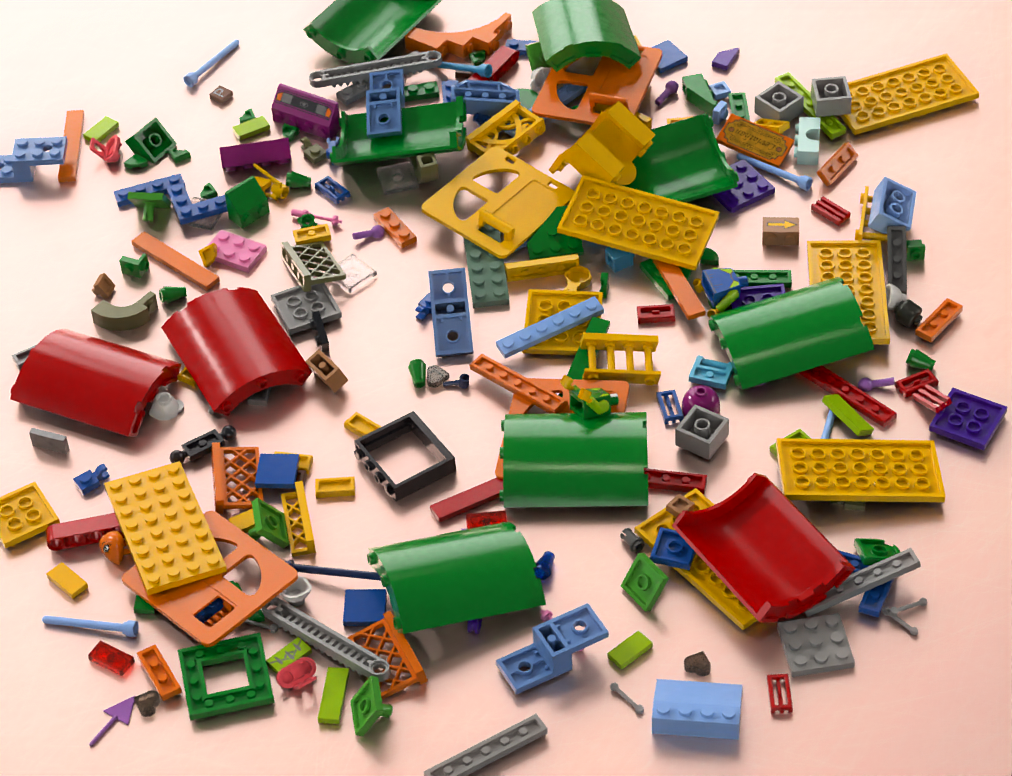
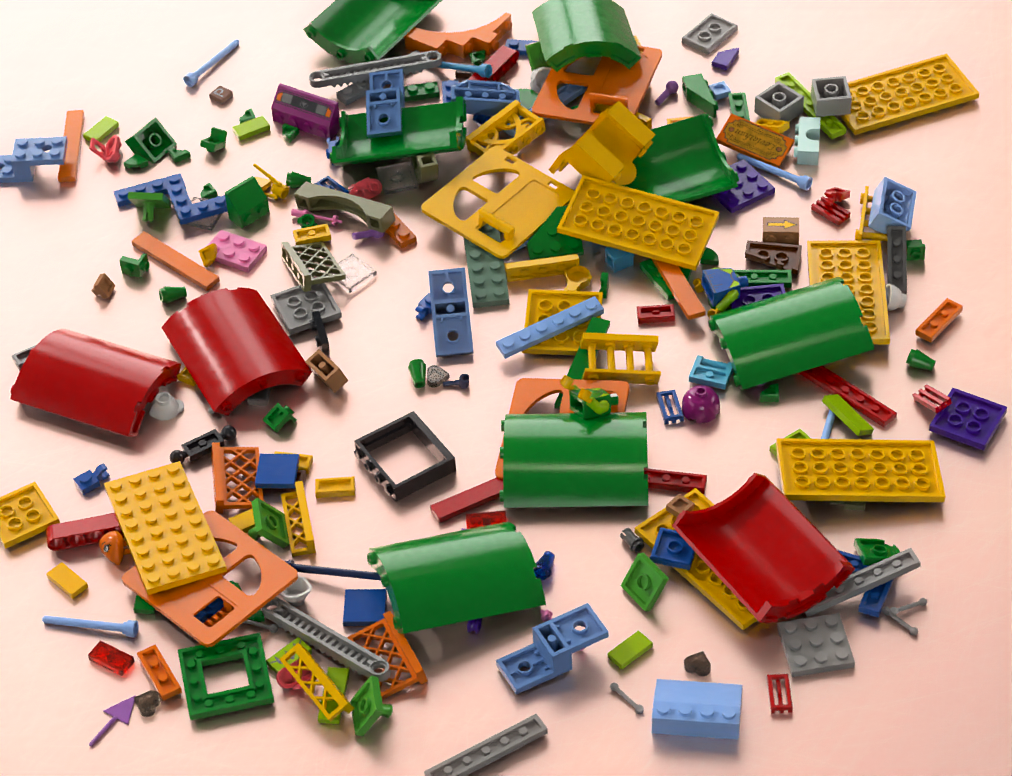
flat silver tile [29,428,70,454] -> none
olive arch [91,291,158,331] -> none
magenta slope [219,138,292,172] -> none
olive plate [300,136,327,165] -> none
yellow tile [344,412,381,437] -> none
orange tile [469,354,568,414] -> none
tile [652,39,688,73] -> none
light grey brick [675,405,729,460] -> none
light blue plate [712,100,728,125] -> none
orange plate [817,142,859,187] -> none
medium lavender bar [858,377,895,392] -> none
pearl dark grey head [894,300,923,328] -> none
red tile [895,369,939,398] -> none
none -> green bracket [200,127,227,152]
none -> green bracket [262,403,297,433]
none -> yellow fence [279,642,355,722]
none -> olive arch [294,182,395,233]
none -> coral bracket [348,177,382,199]
none -> light grey tile [681,13,738,55]
none -> reddish brown wing [745,240,802,276]
none -> green tile [760,383,779,402]
none -> red plate [823,187,851,206]

